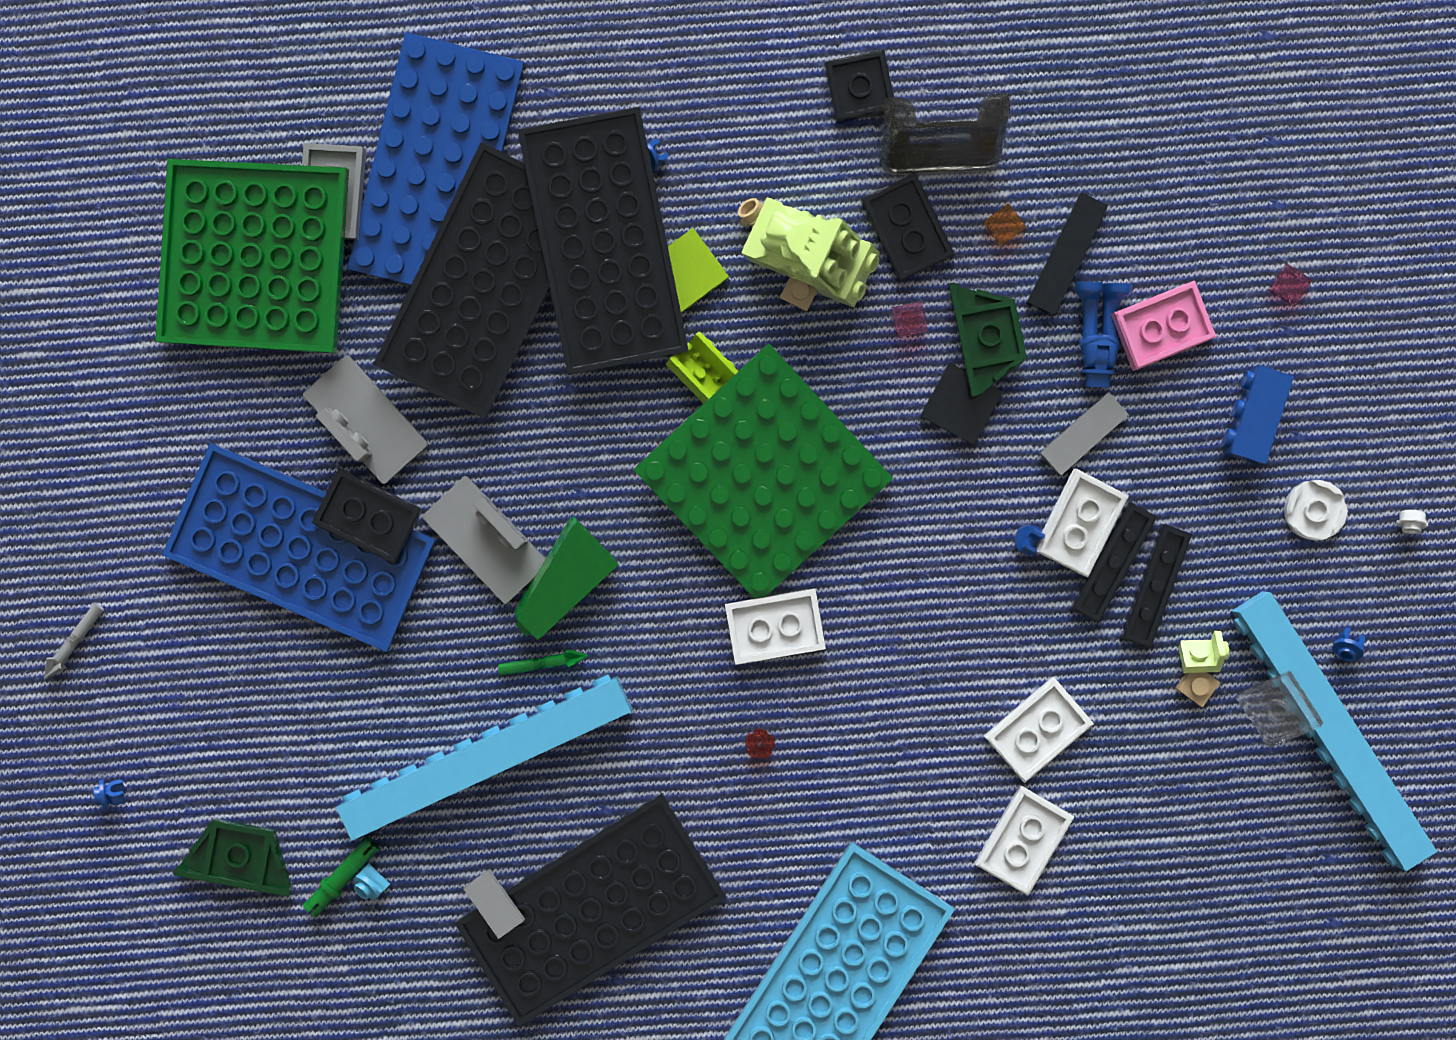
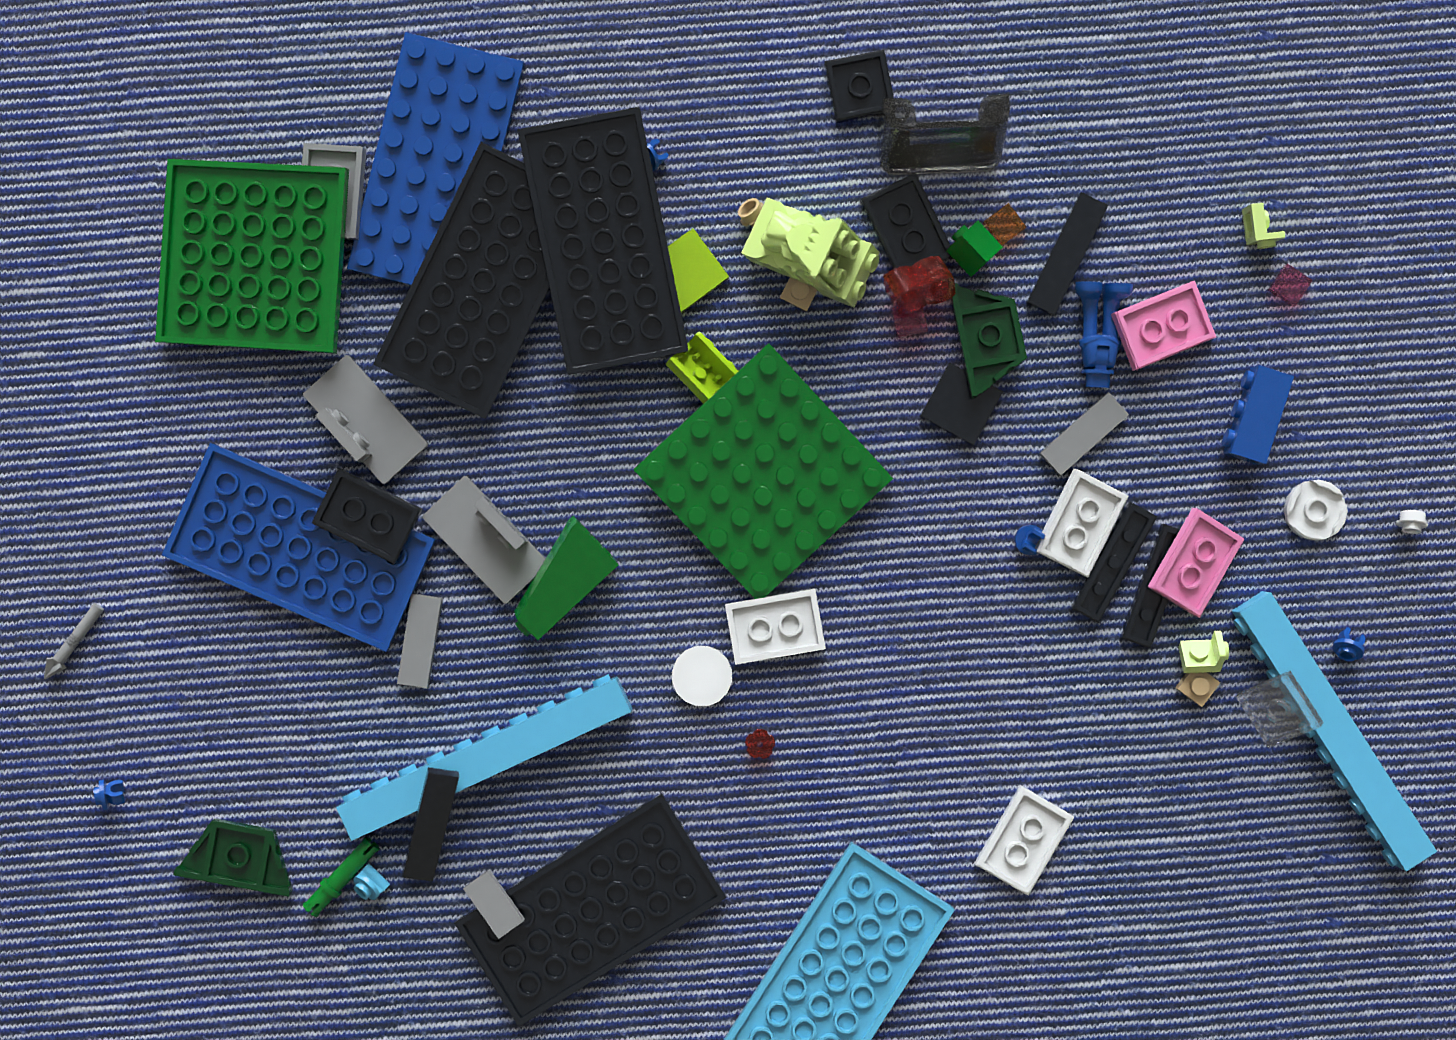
green piece [498,649,589,676] -> none
white tile [984,677,1094,783] -> none
none -> light grey tile [397,593,443,689]
none -> black tile [402,767,459,881]
none -> white tile [672,646,732,706]
none -> clear red brick [883,256,956,315]
none -> green brick [946,221,1003,277]
none -> bright pink tile [1148,508,1244,618]
none -> yellowish green bracket [1242,203,1285,249]

